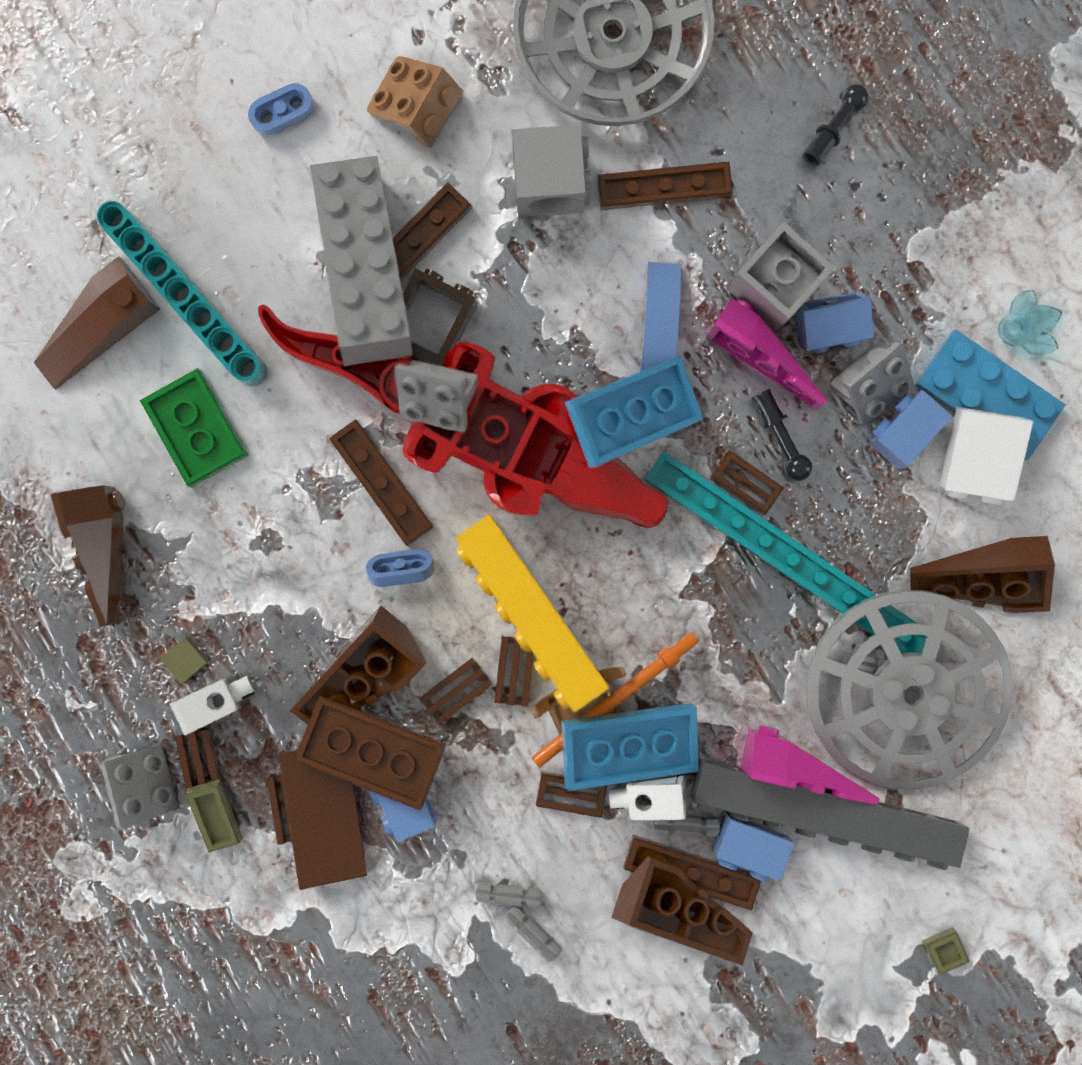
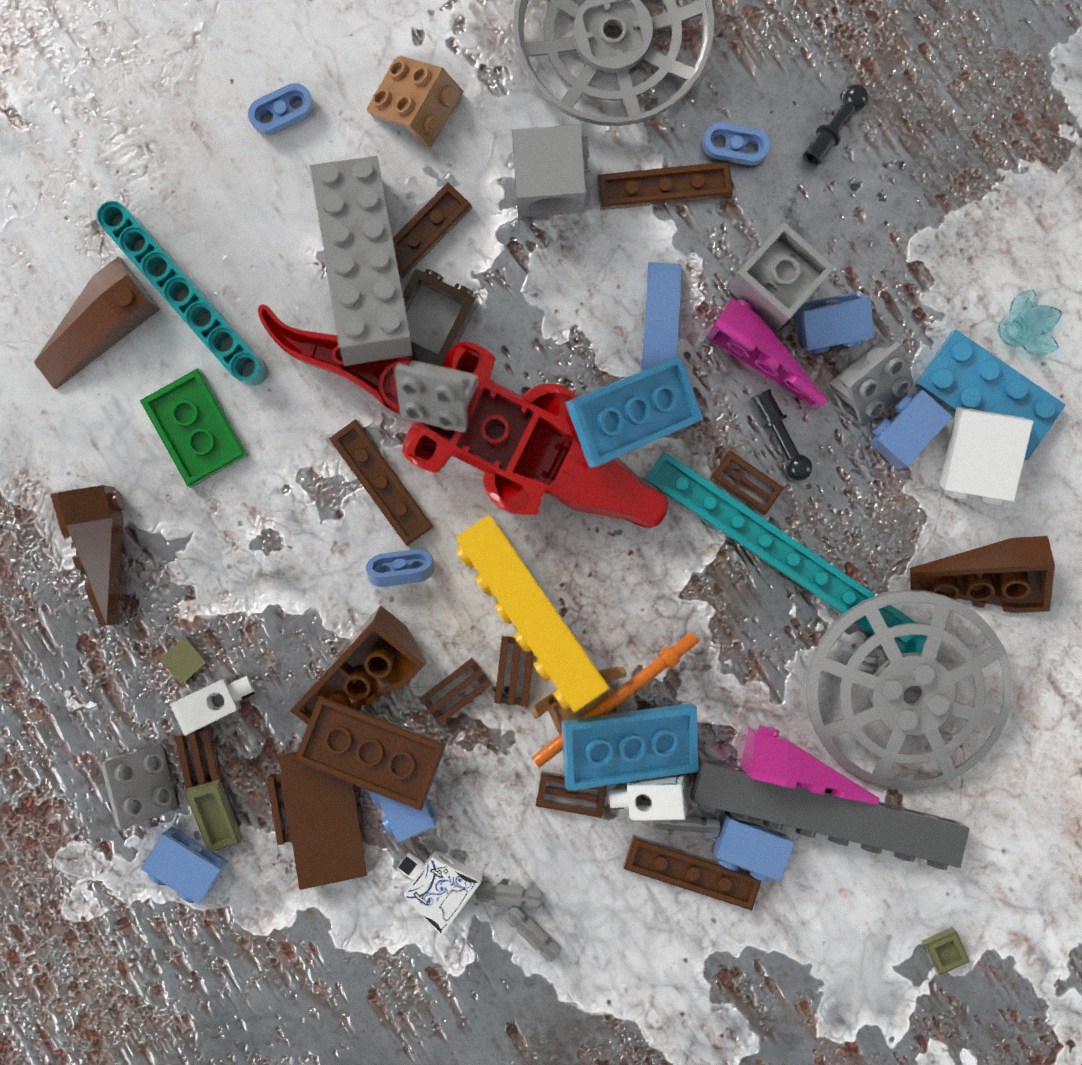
reddish brown wedge [611,857,753,966] -> none
none -> medium blue brick [141,826,229,904]
none -> white torso [397,850,482,935]
none -> medium blue plate [702,122,770,166]

